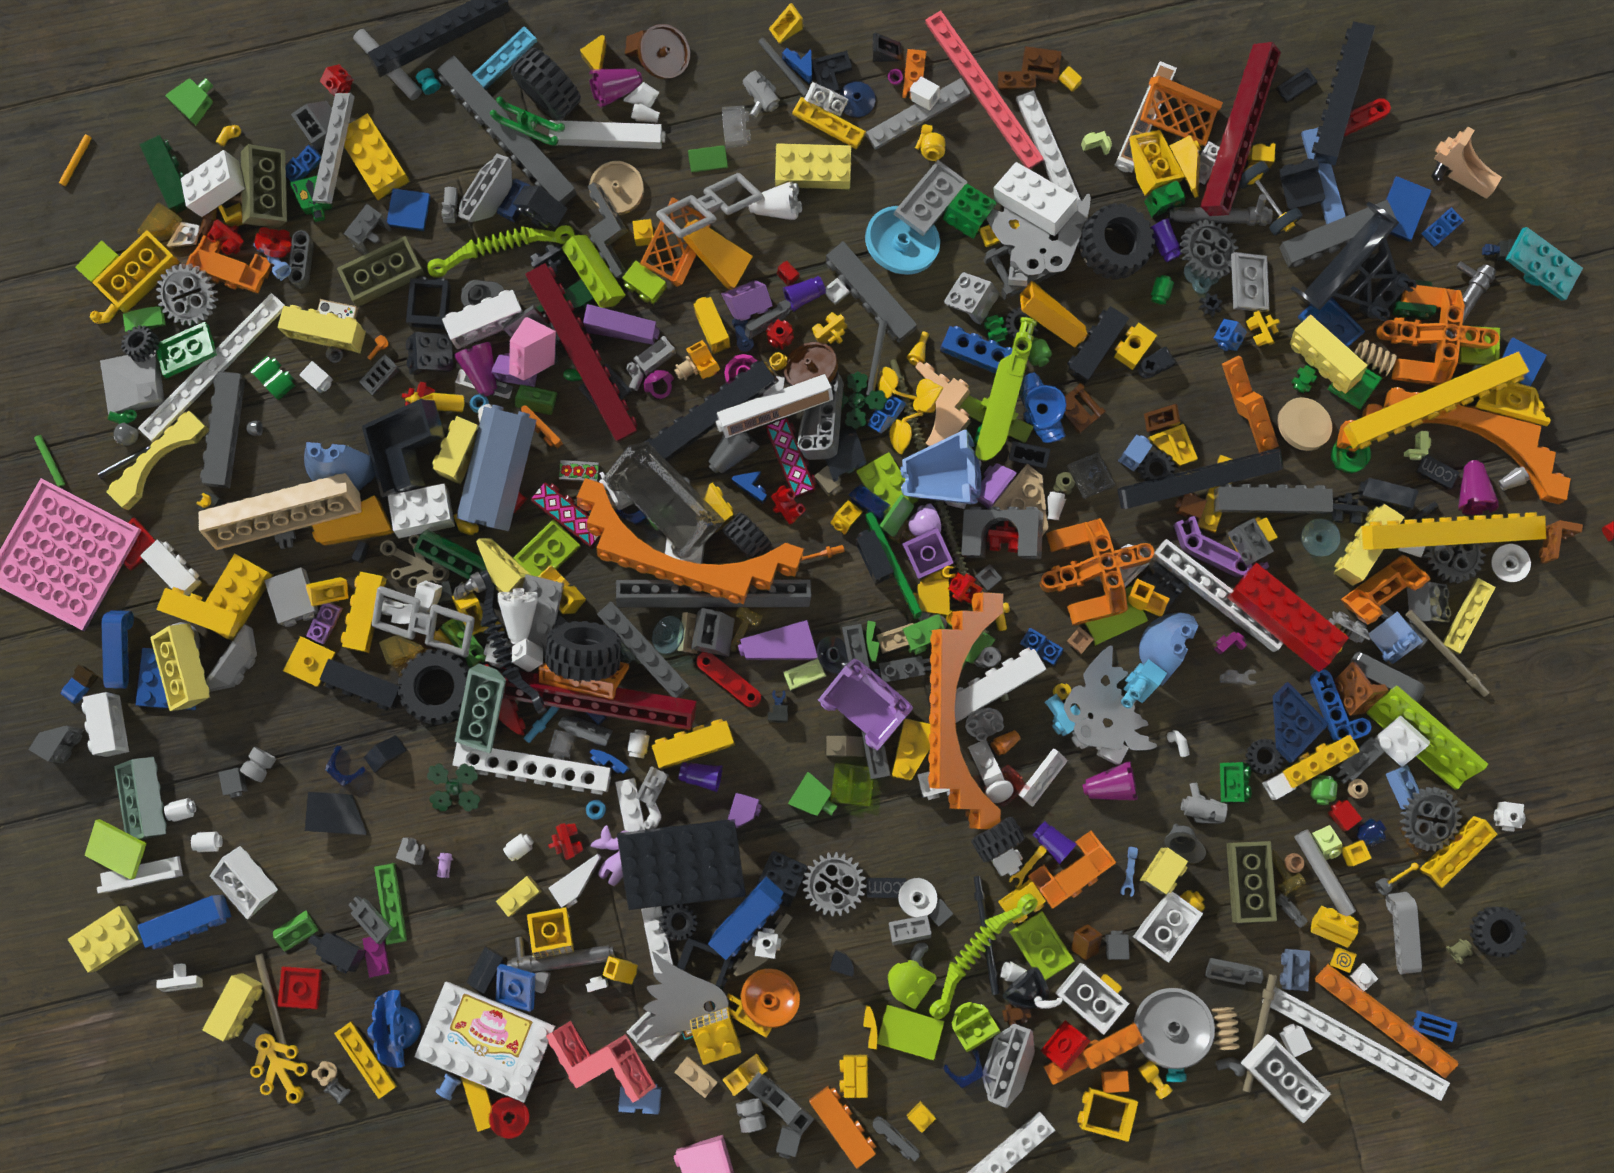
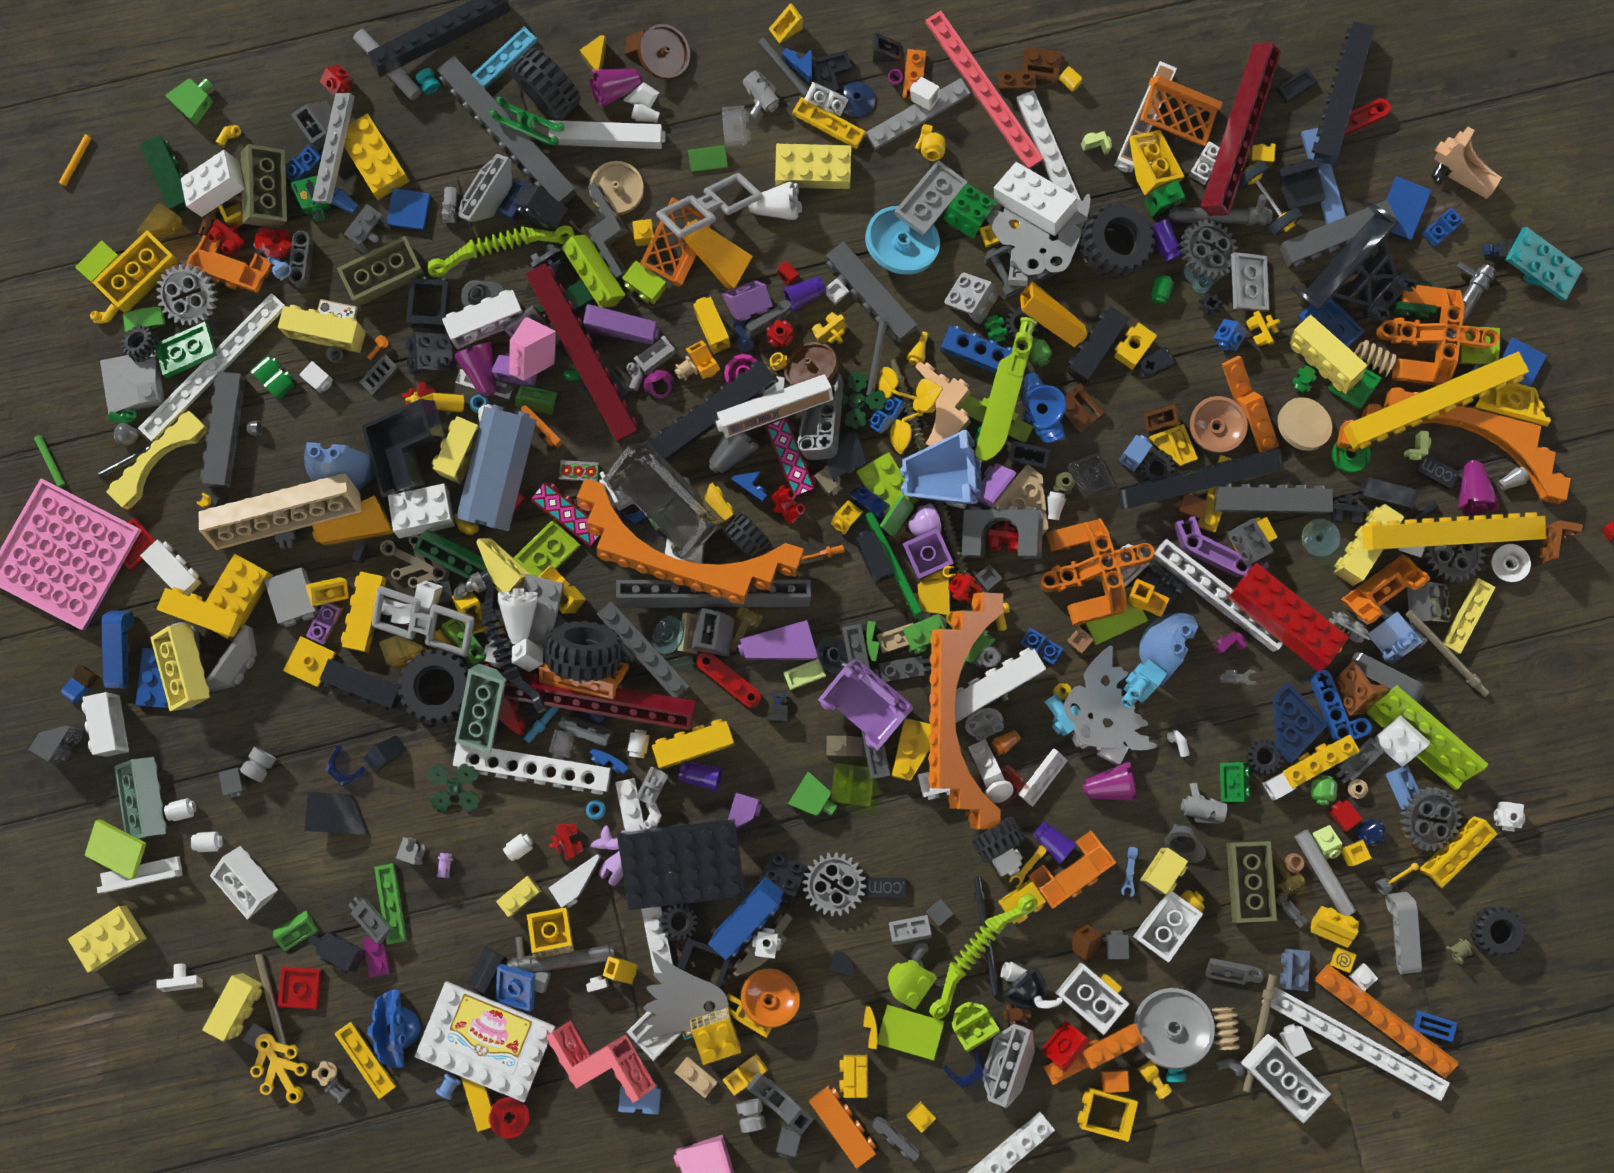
blue brick [137,895,232,950] -> none
white piece [167,222,200,248] -> none
white dish [898,878,937,917] -> none
lime tile [1009,911,1075,981] -> none
yellow slope [1170,136,1201,198] -> none
none -> blue cone [332,188,359,214]
none -> nougat dish [1190,396,1248,453]

